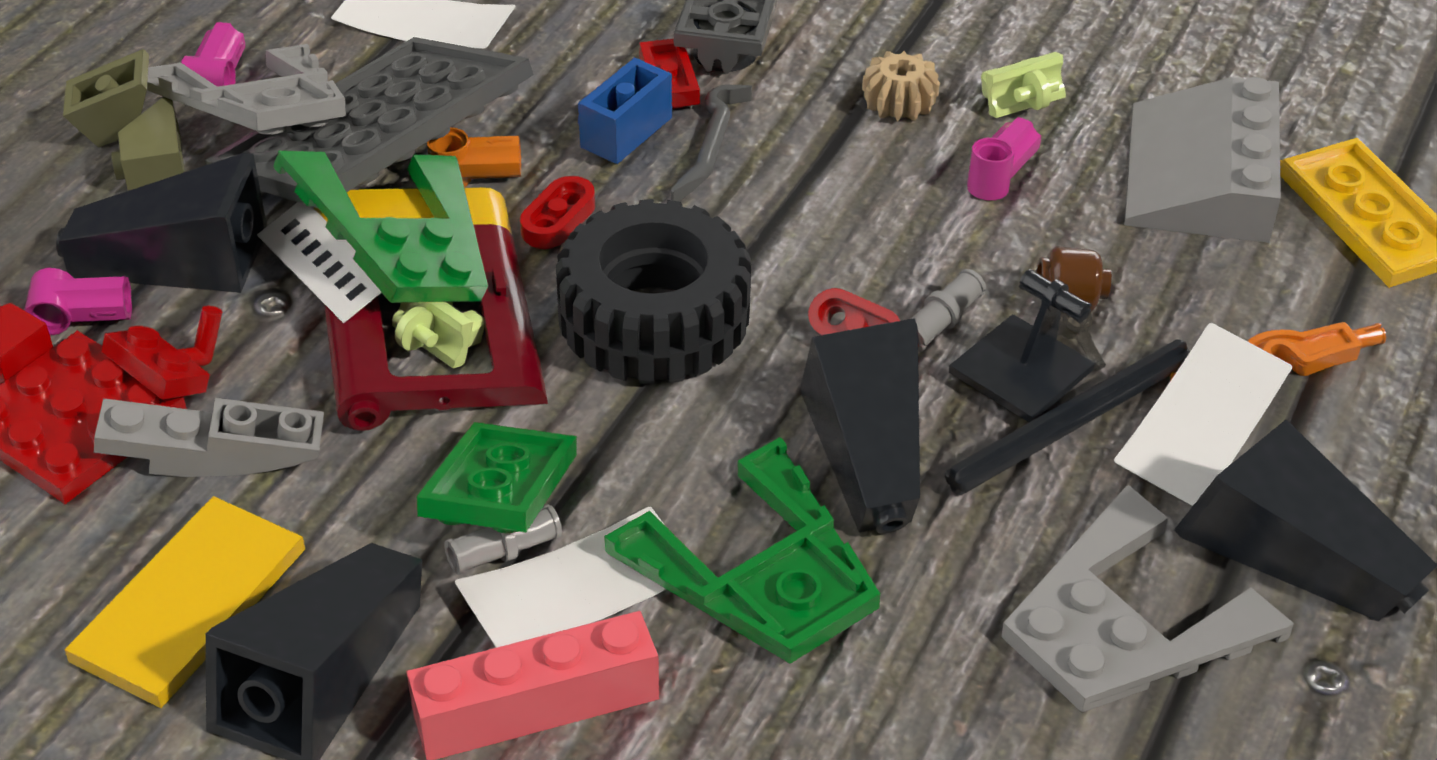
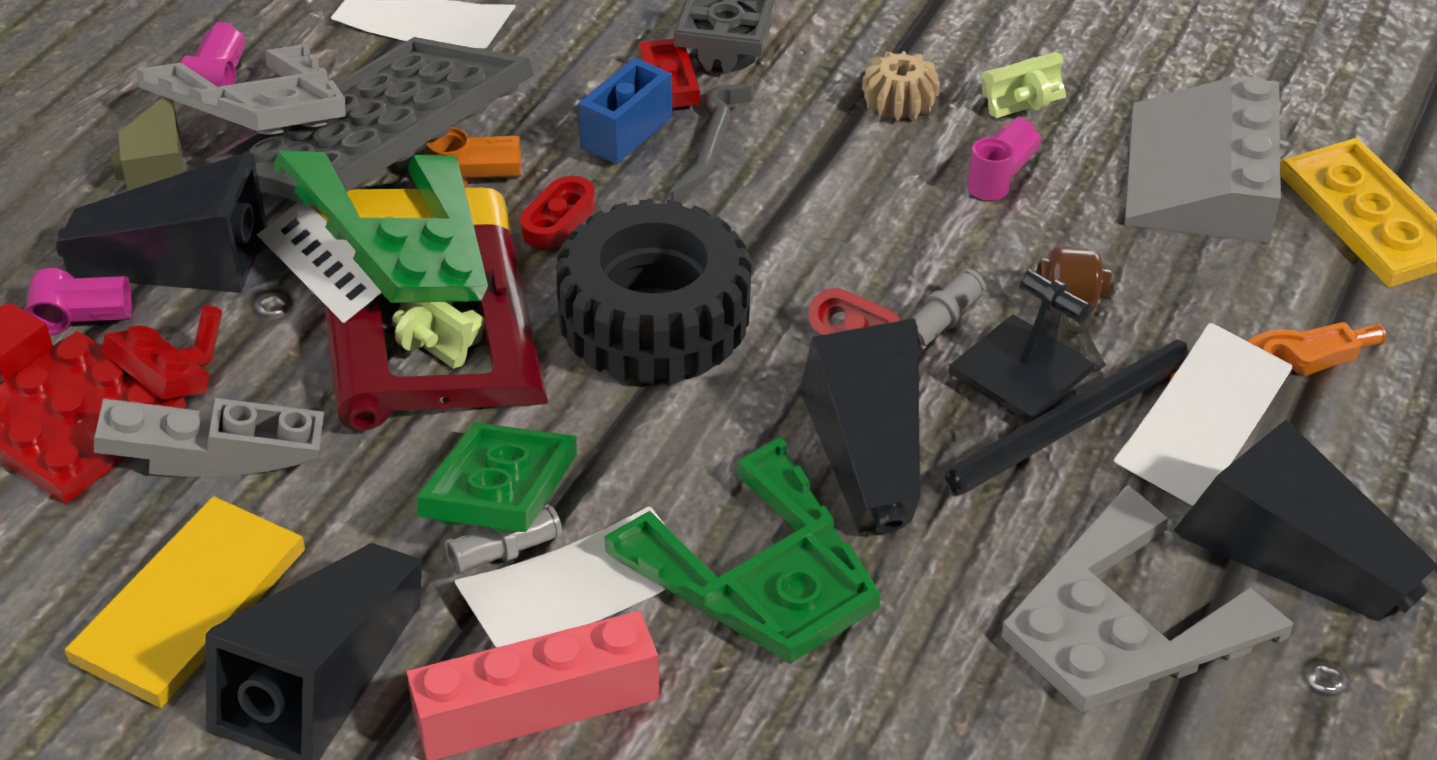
olive slope [63,49,149,148] -> none

